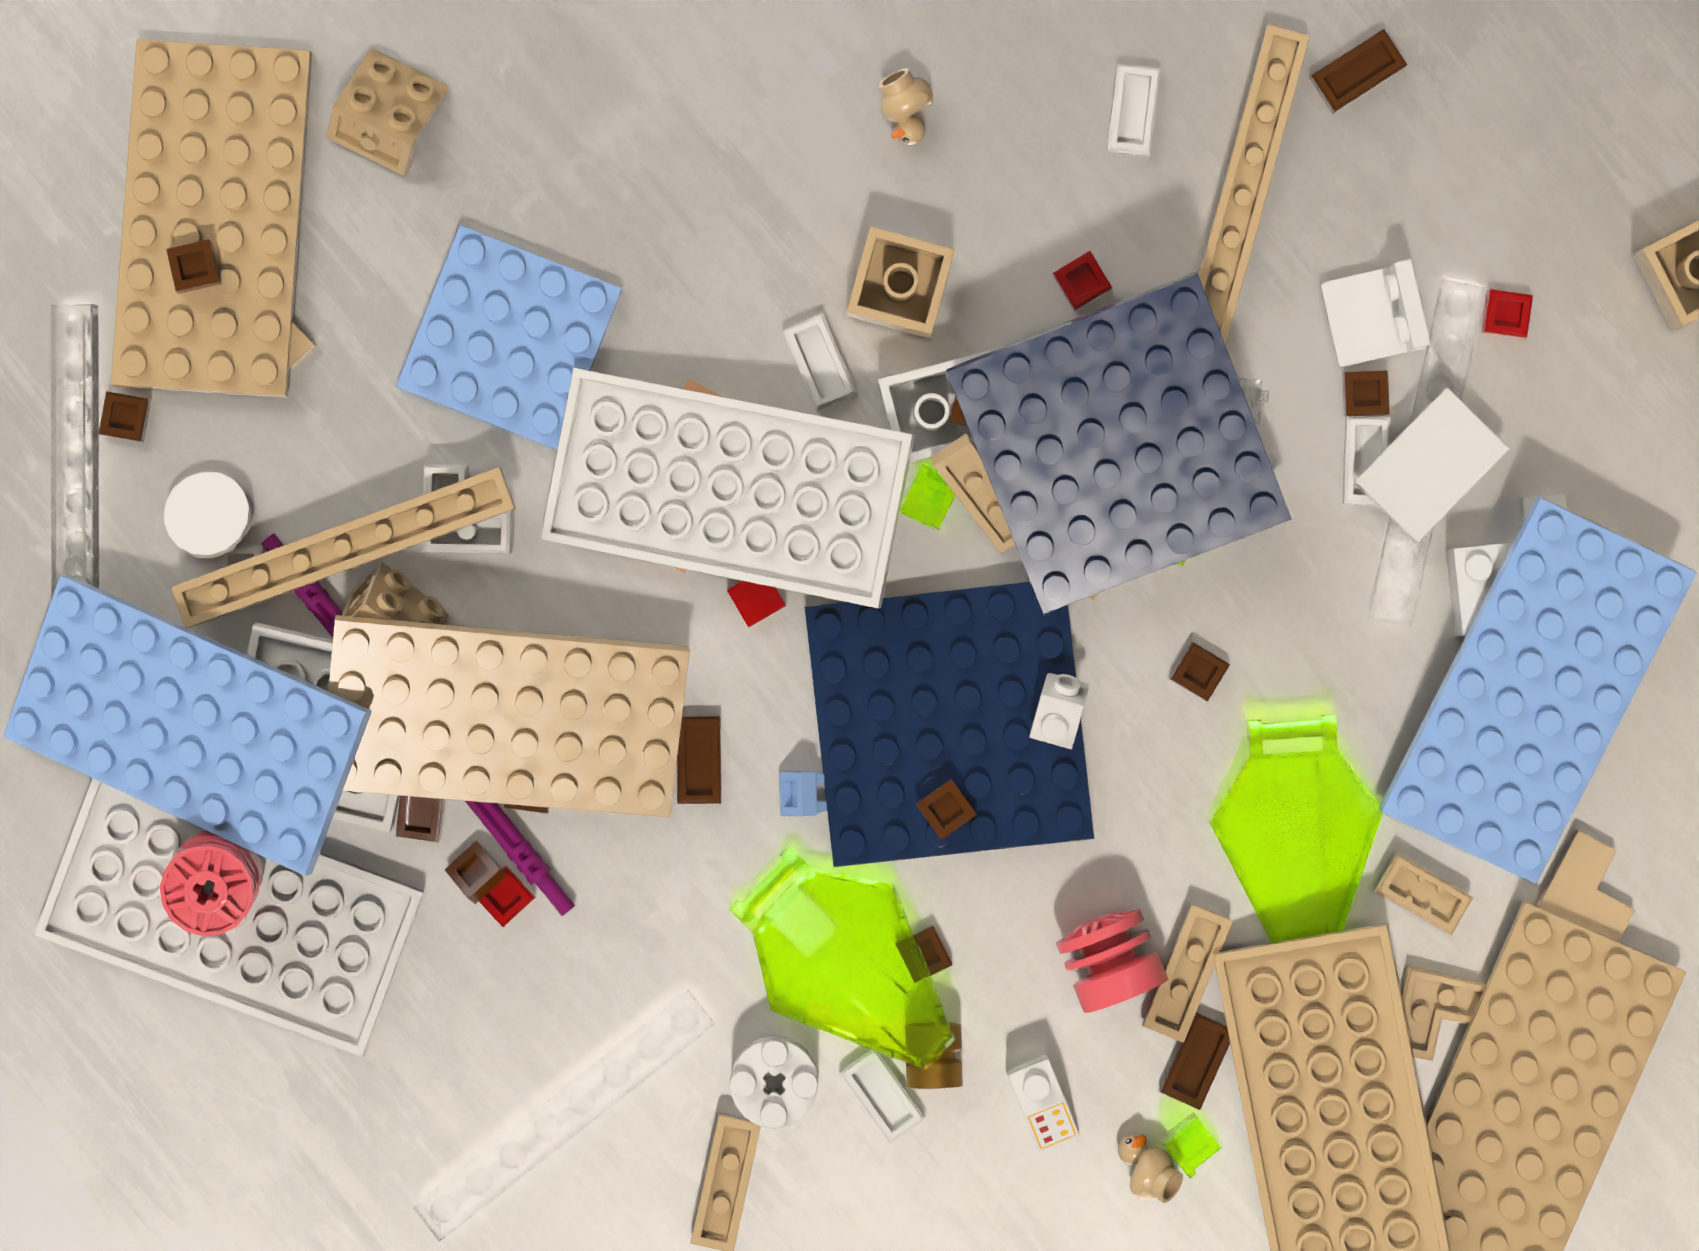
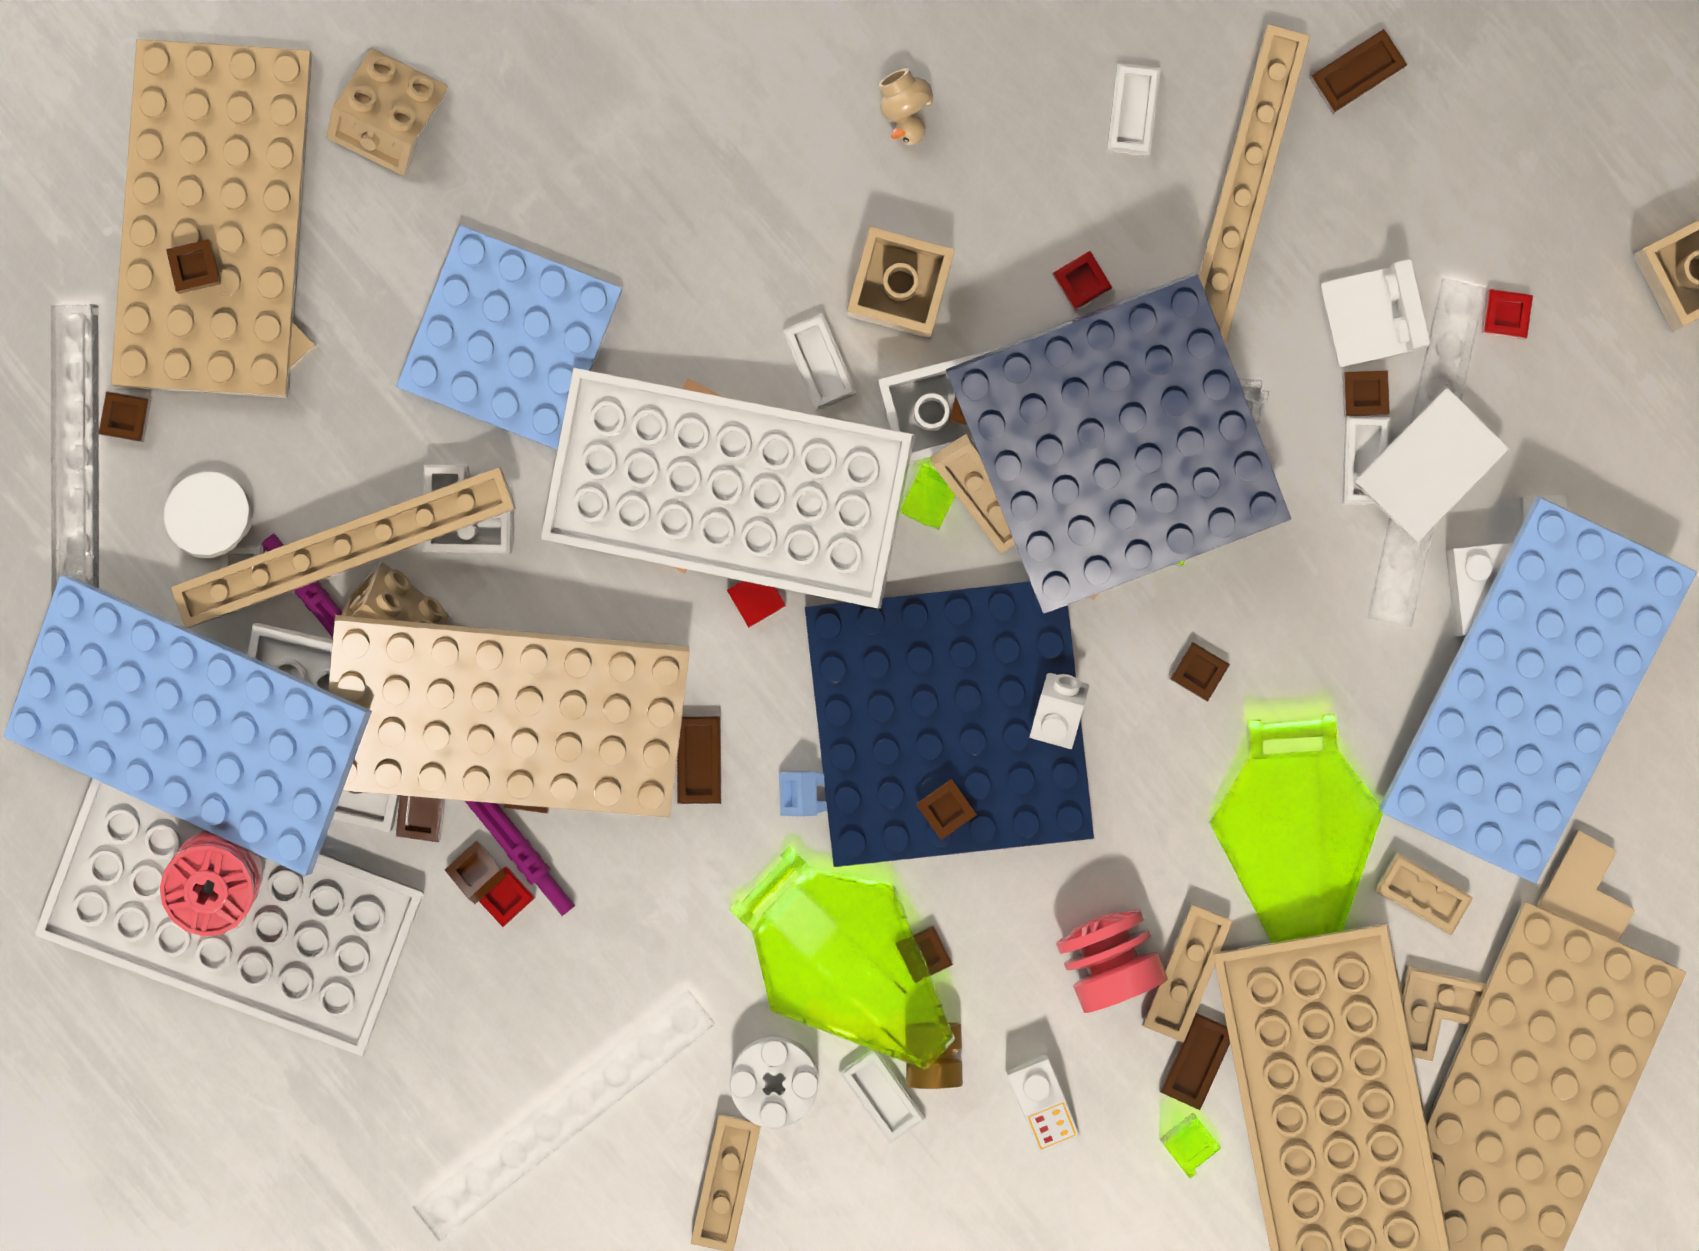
tan animal [1118,1134,1183,1203] -> none

